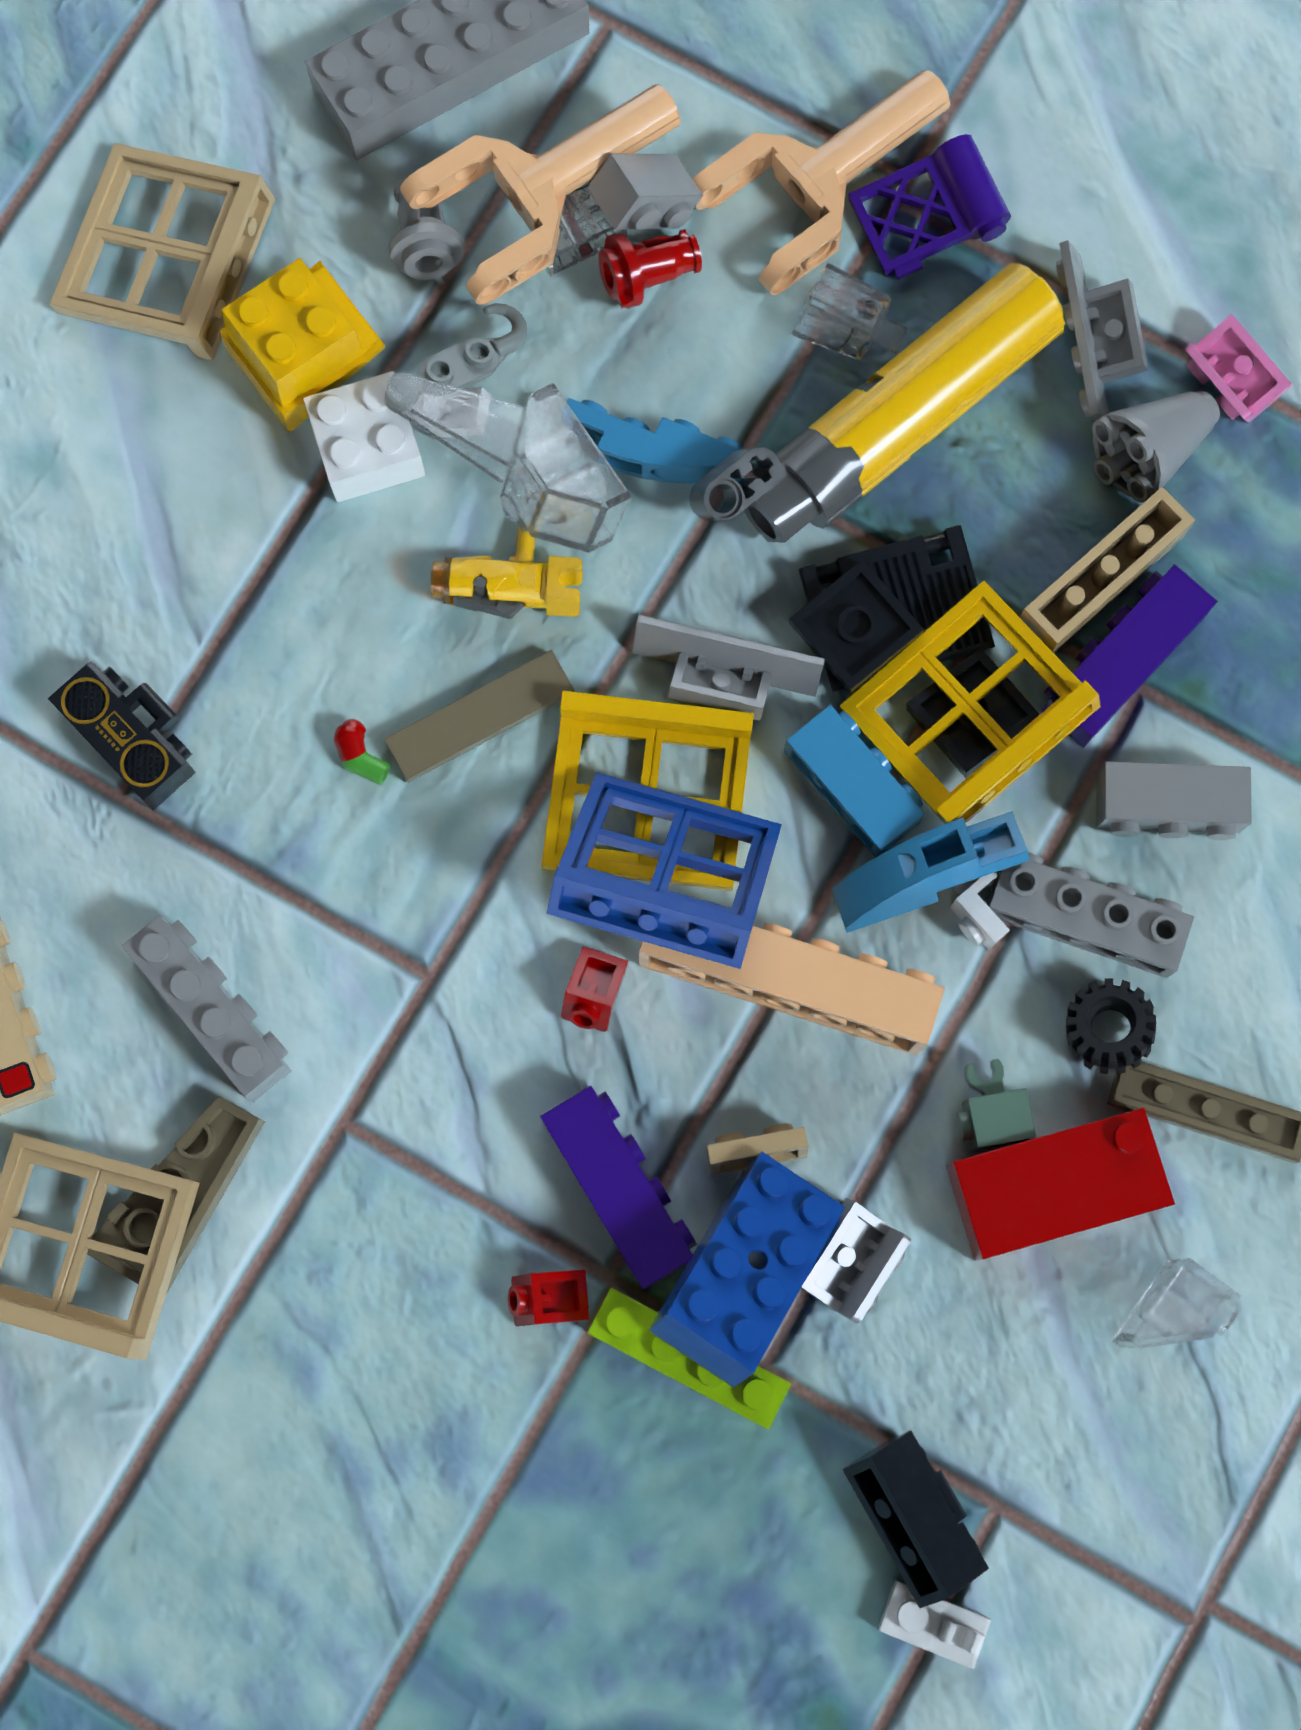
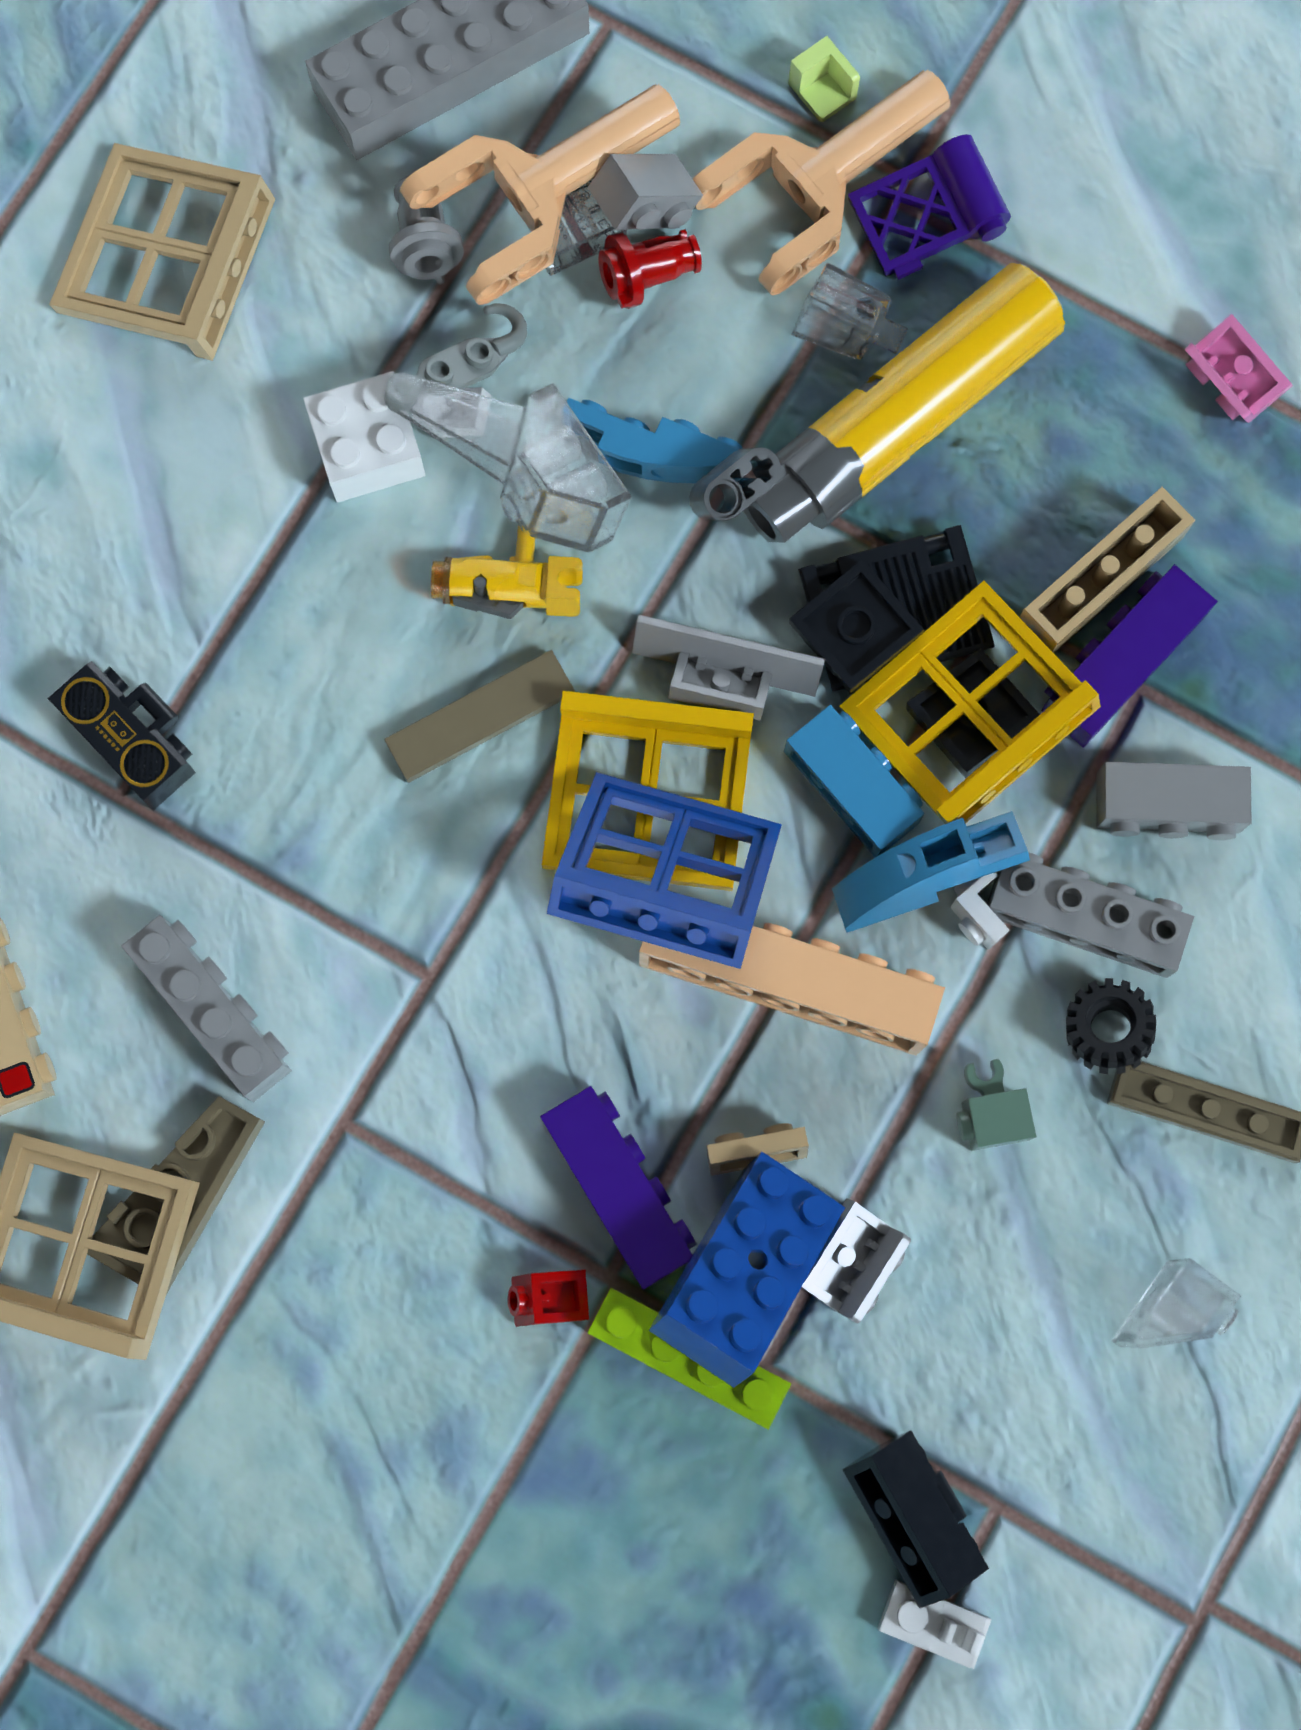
yellow piece [219,258,385,432] -> none
arm [333,719,391,785] -> none
red bracket [561,946,628,1032] -> none
red brick [946,1108,1175,1261] -> none
light grey bracket [1056,240,1149,421] -> none
light grey cone [1092,391,1220,503] -> none
none -> yellowish green panel [788,36,860,122]

